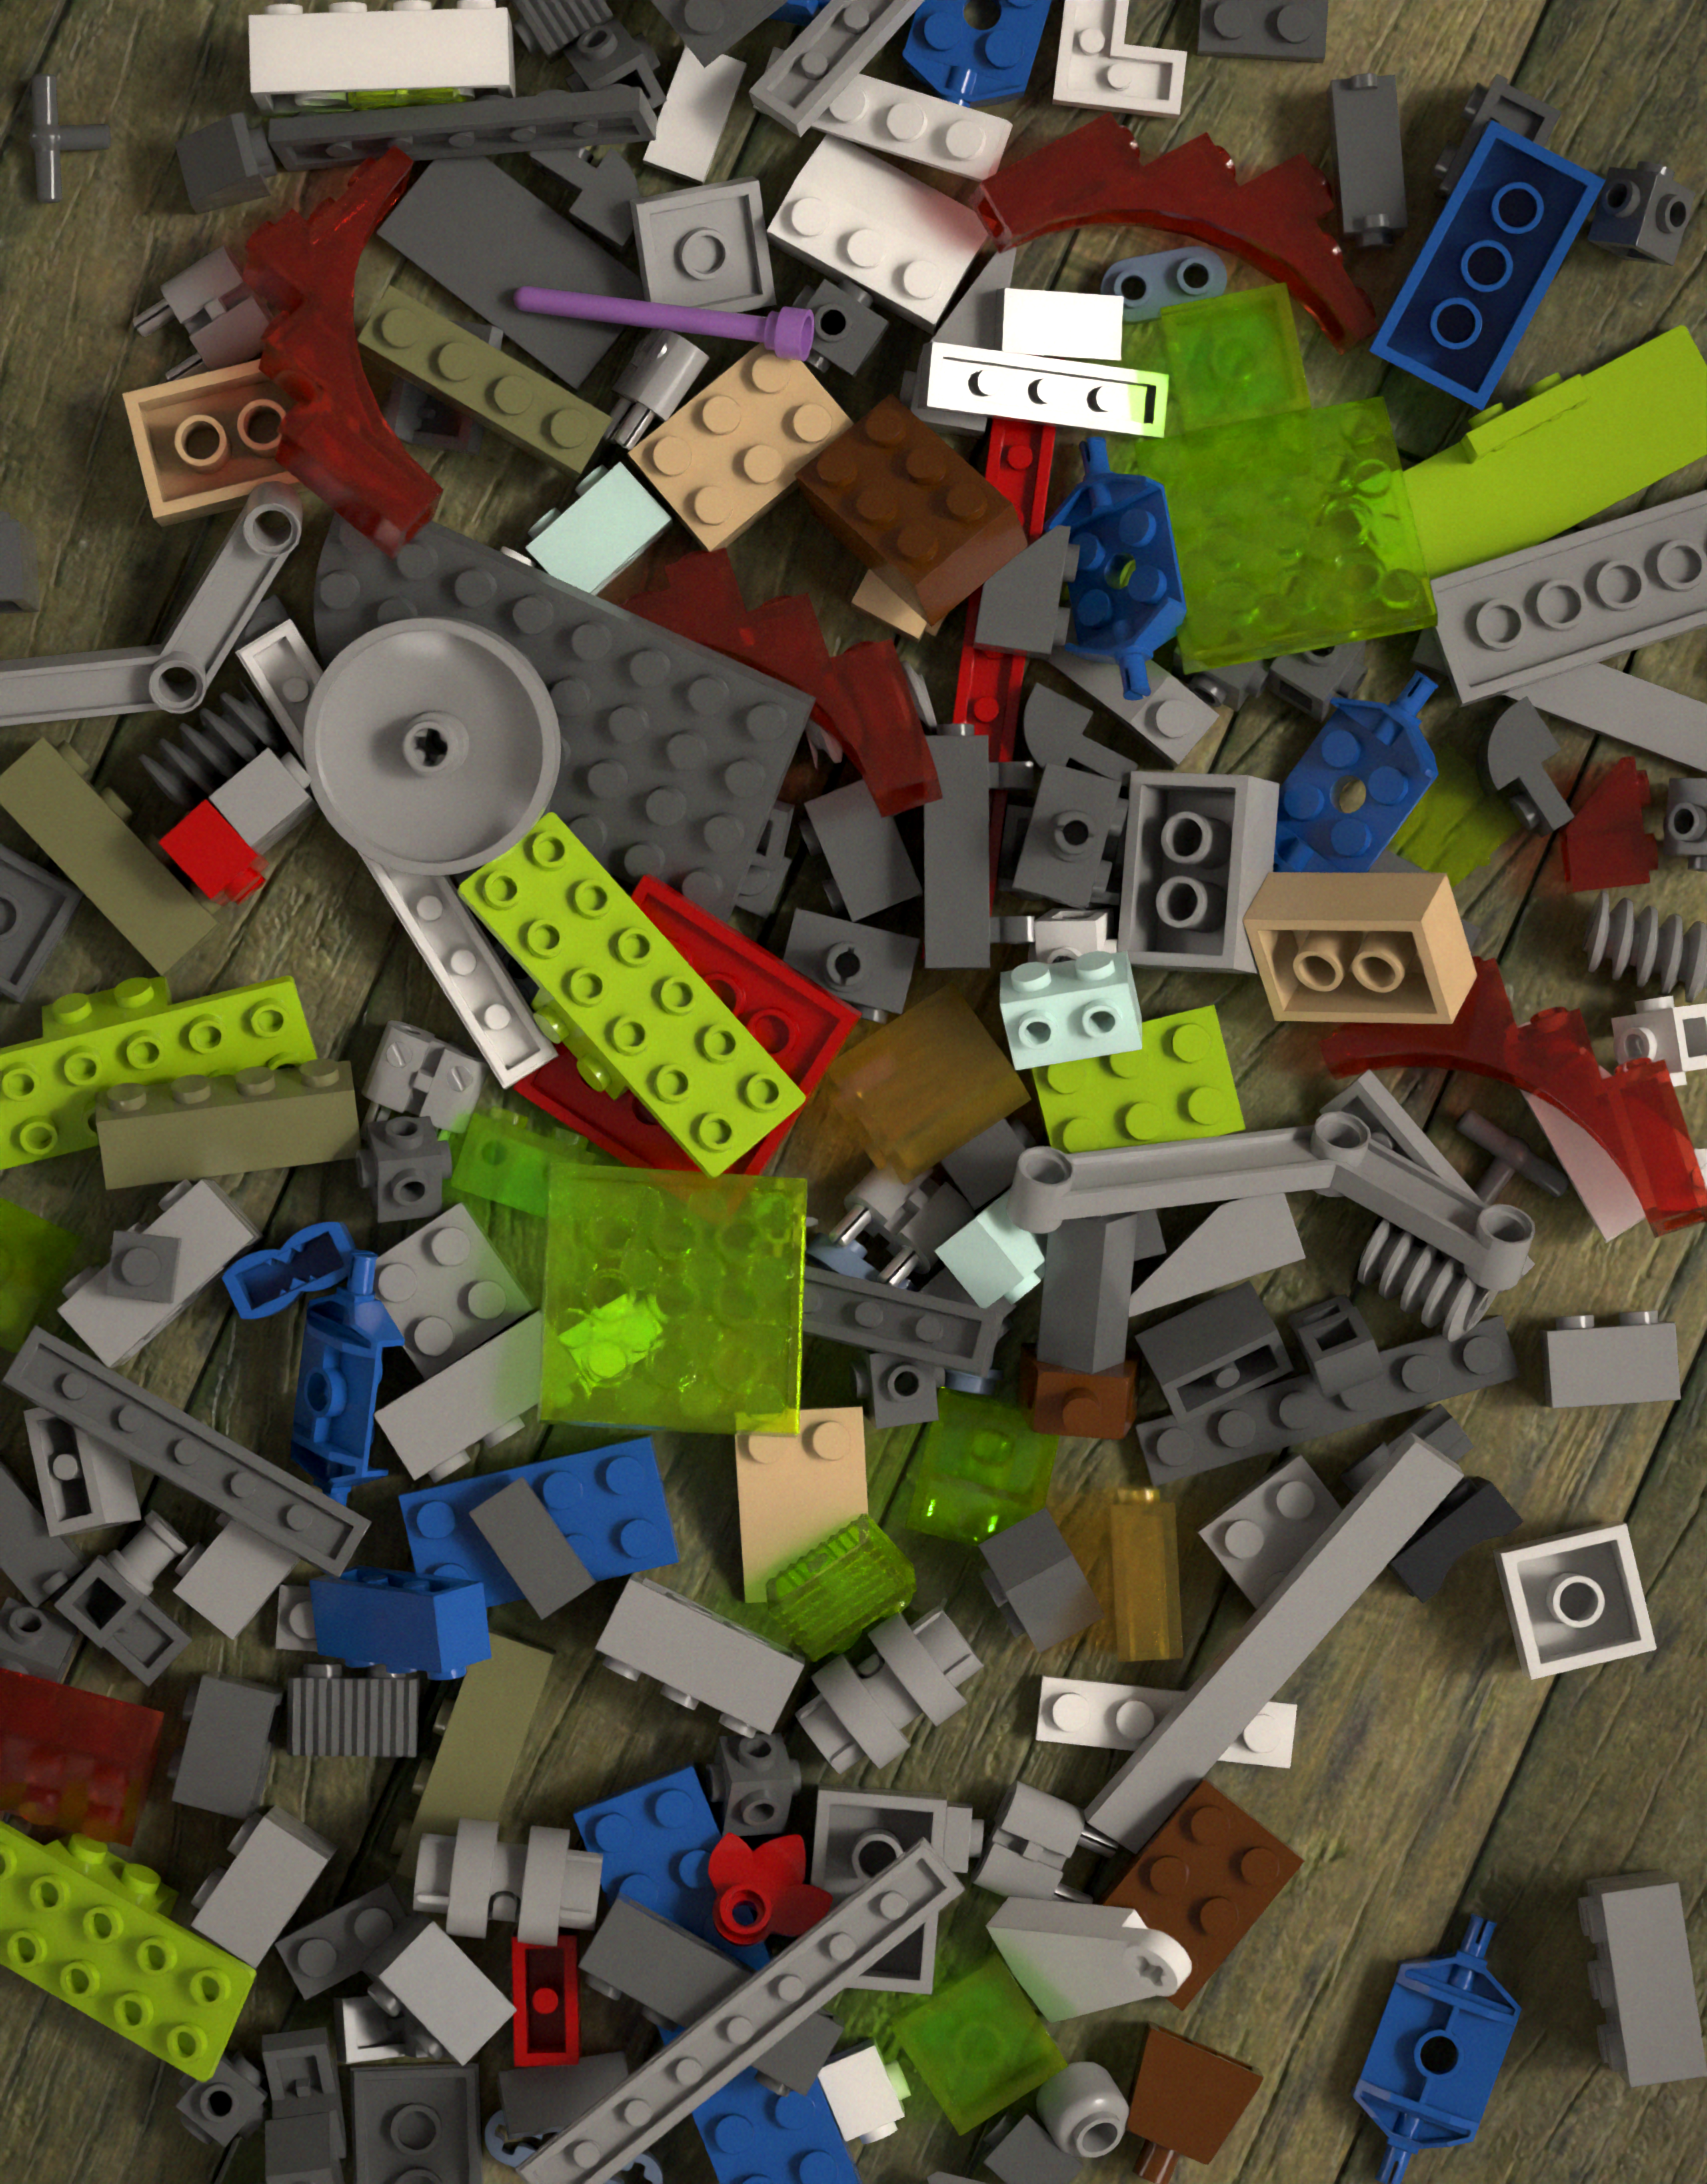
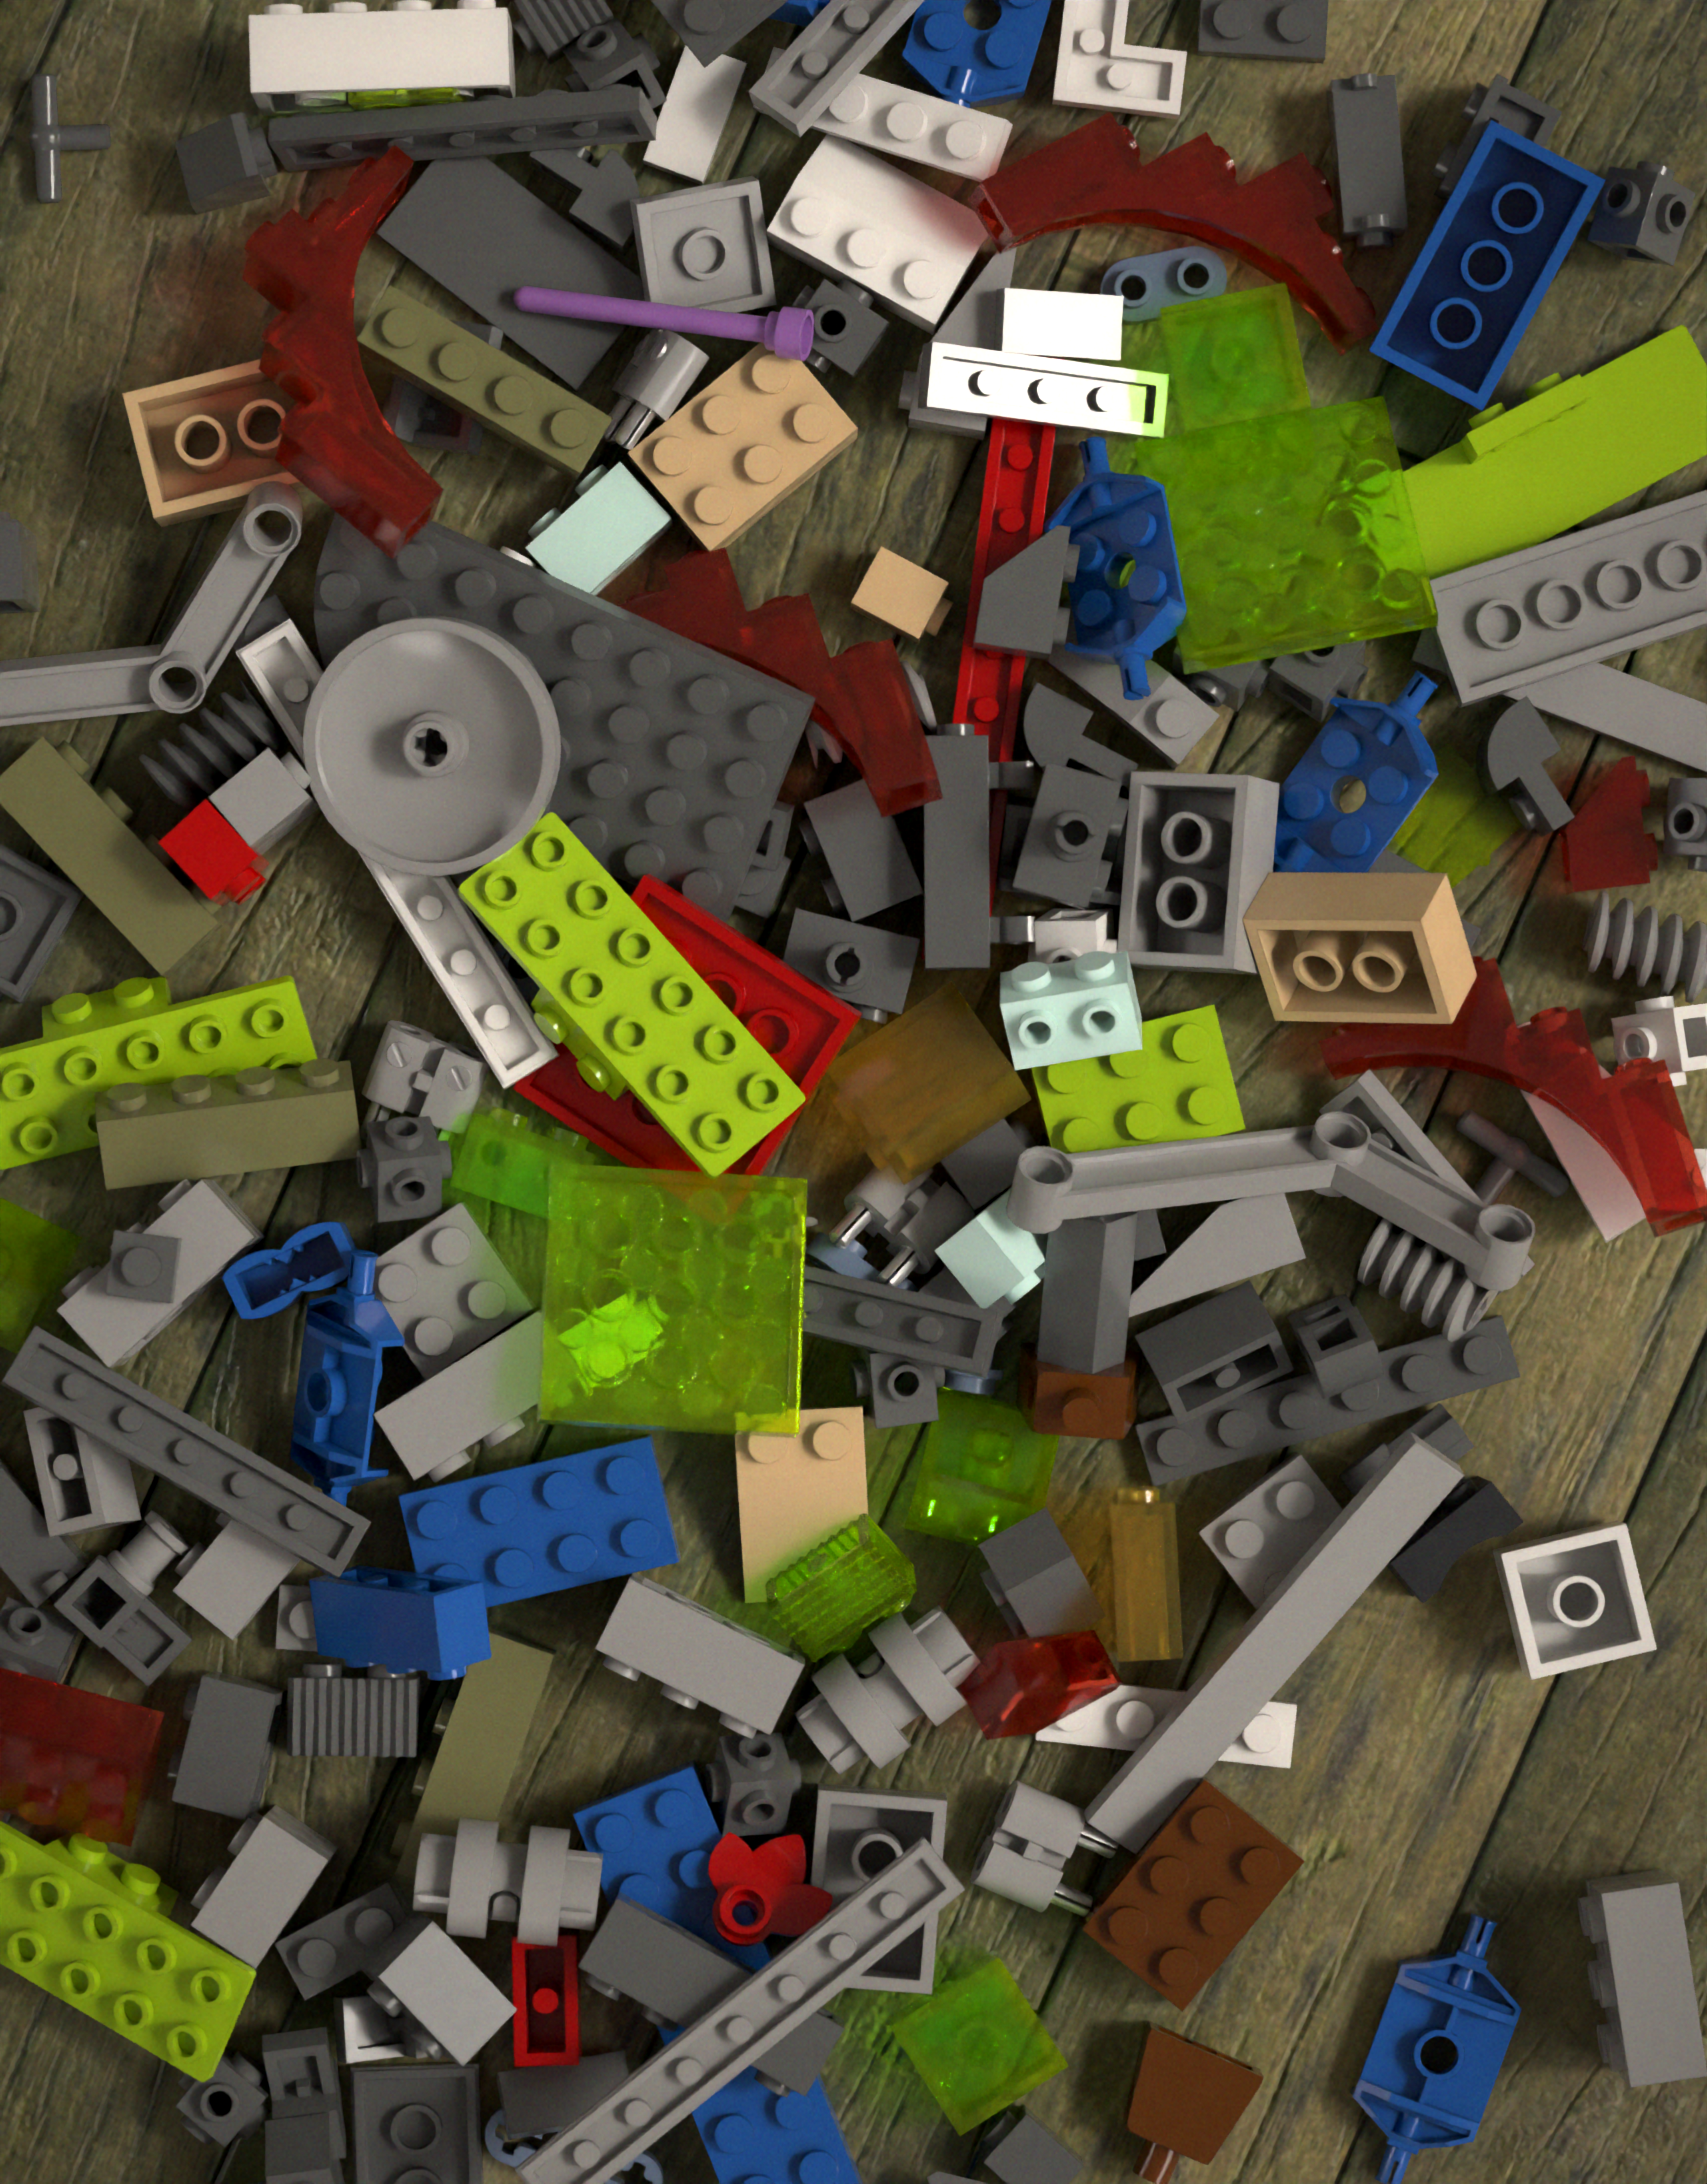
light grey piece [133,244,283,382] -> none
dark grey tile [469,1476,596,1620] -> none
reddish brown brick [795,393,1028,627] -> none
white brick [818,2037,911,2145] -> none
light grey plate [943,1801,984,1873] -> none
white piece [986,1896,1192,2024] -> none
light grey head [1036,2061,1130,2158] -> none
light grey brick [1540,1310,1681,1408] -> none
none -> clear red slope [960,1630,1122,1740]

